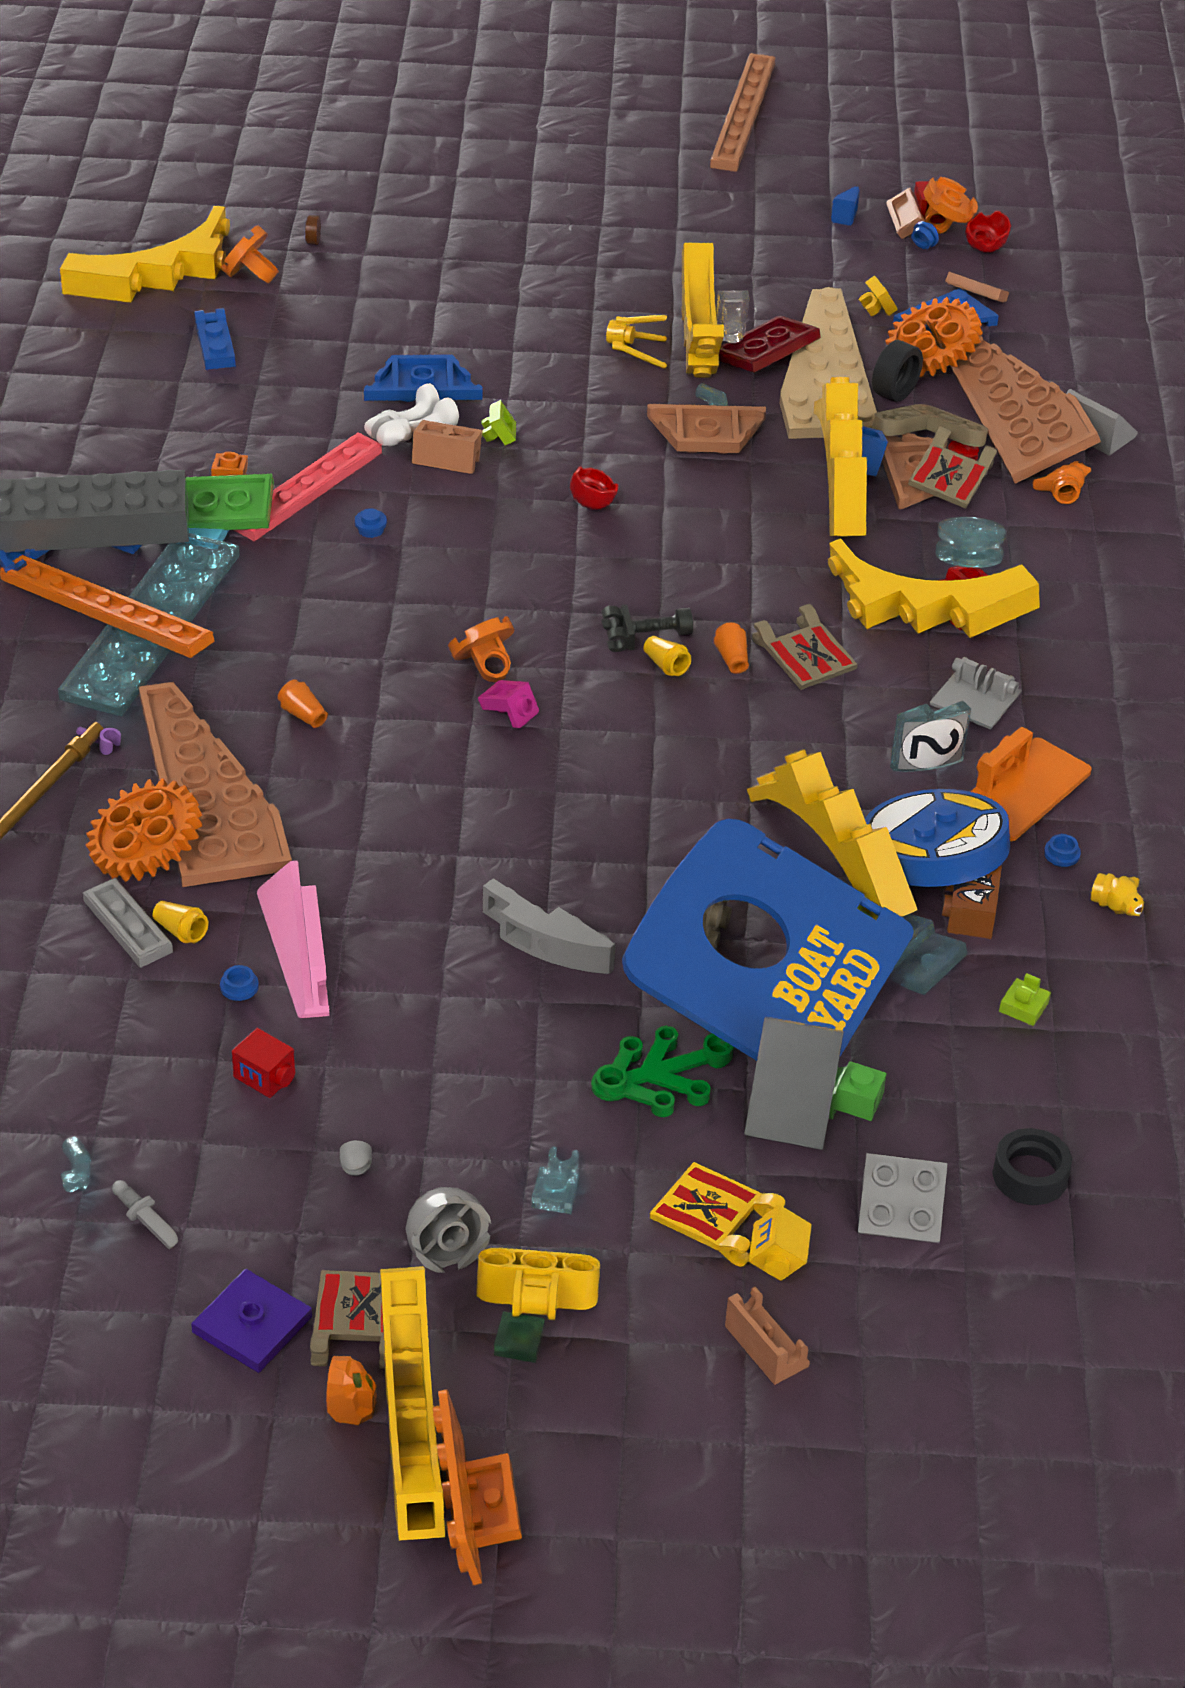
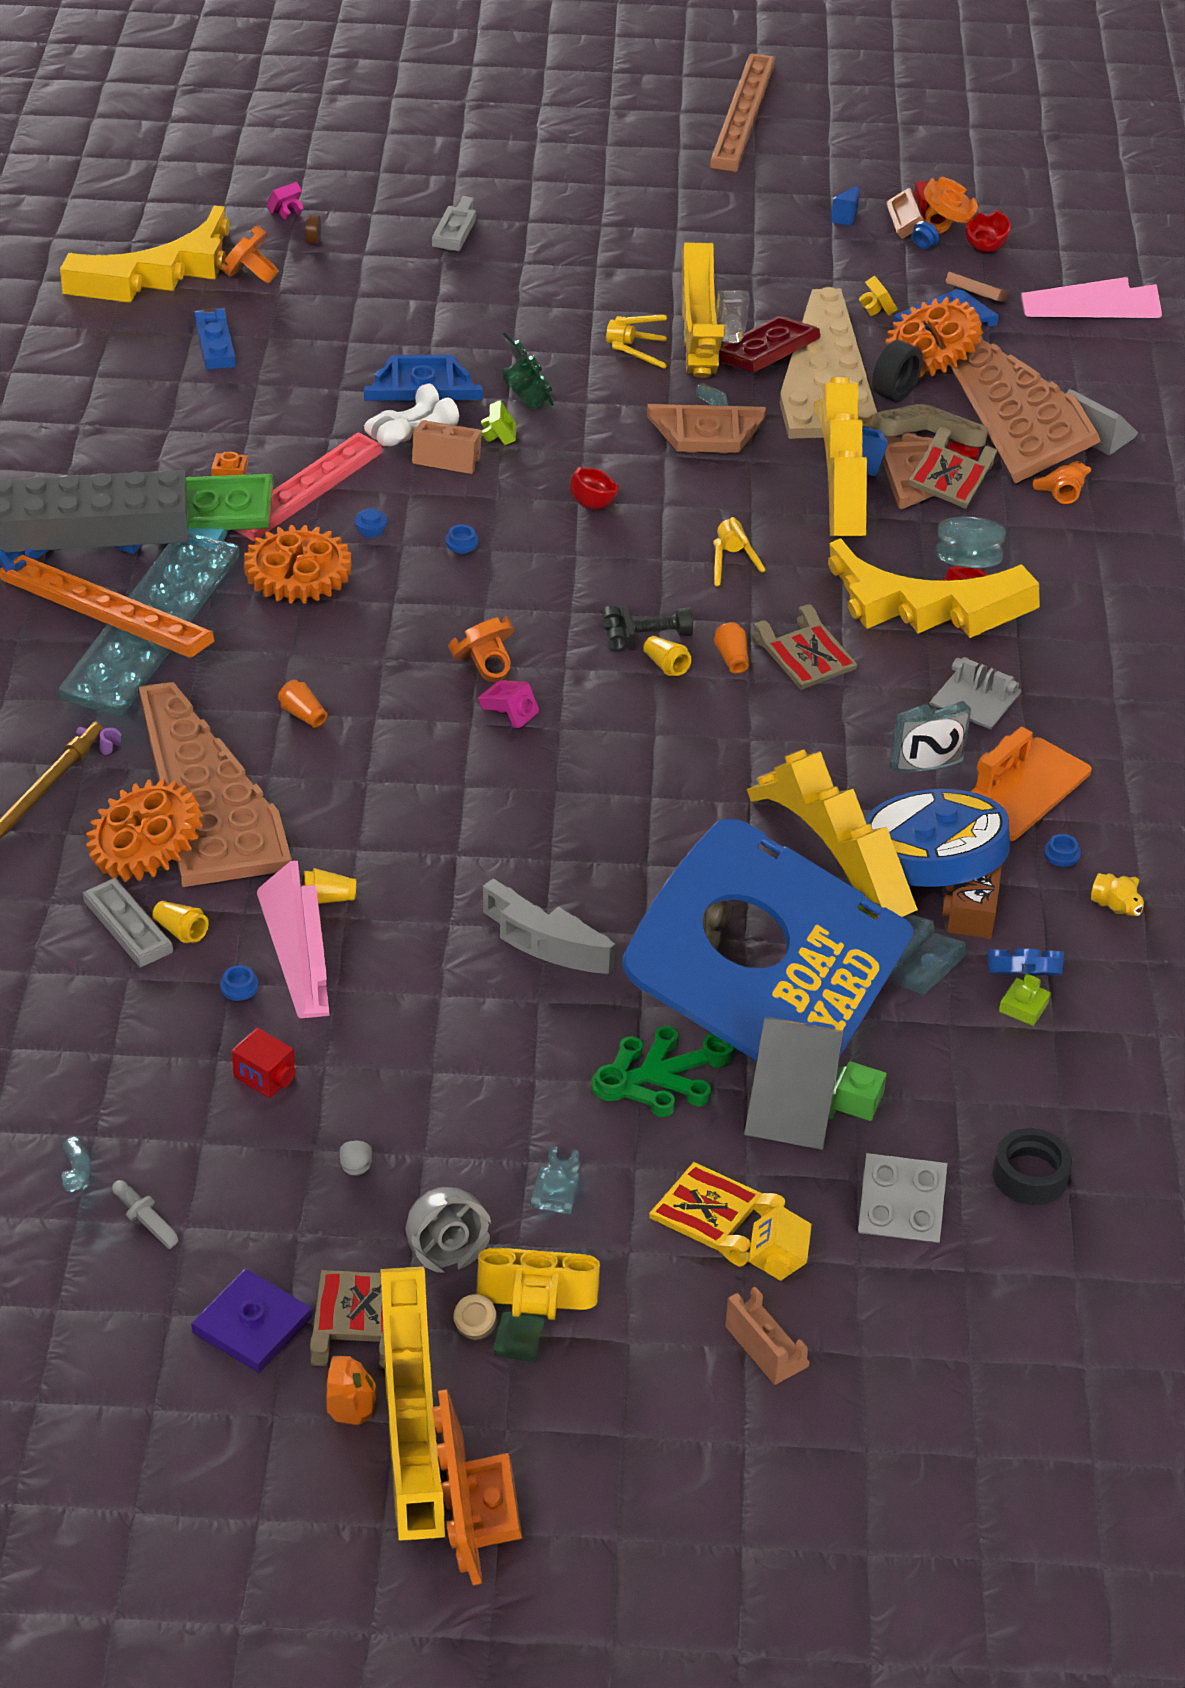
none -> orange gear [244,525,351,604]
none -> dark pink tile [266,182,303,220]
none -> yellow cone [302,868,356,904]
none -> light grey hinge [432,196,477,251]
none -> blue plate [446,524,478,554]
none -> tan tile [454,1294,497,1340]
none -> clear green hinge [503,333,554,408]
none -> yellow plant [713,517,765,586]
none -> blue plate [987,949,1064,976]
none -> bright pink wedge [1020,277,1162,318]

